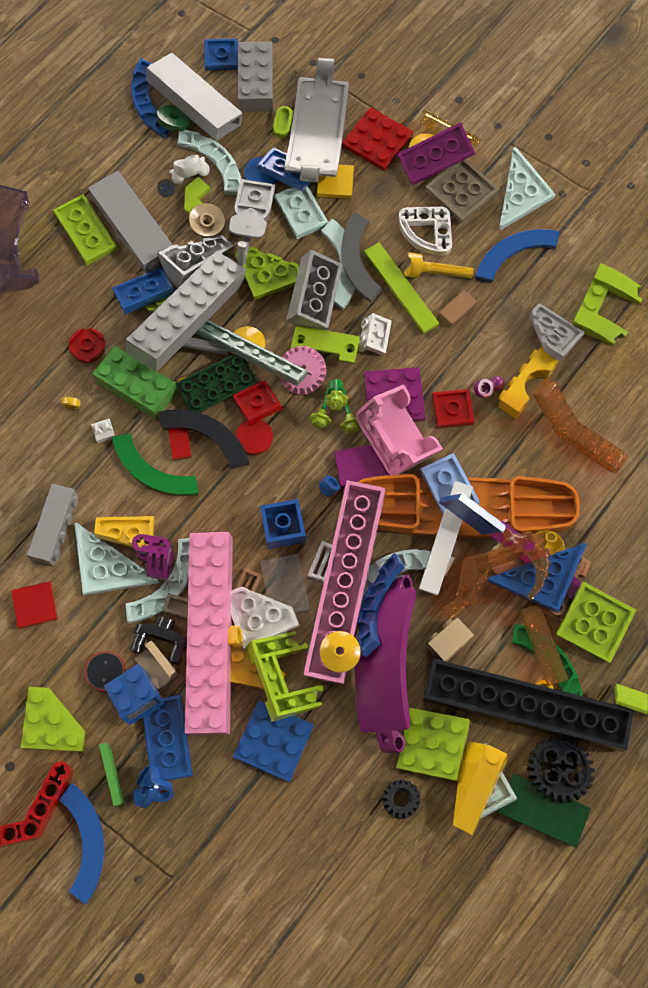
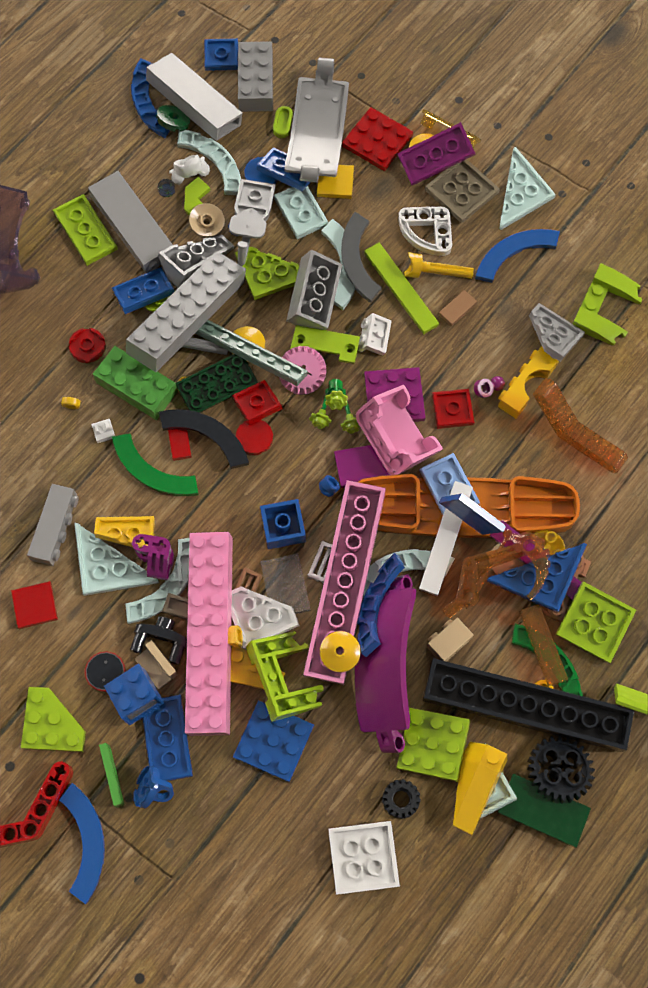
none -> white plate [328,821,400,895]

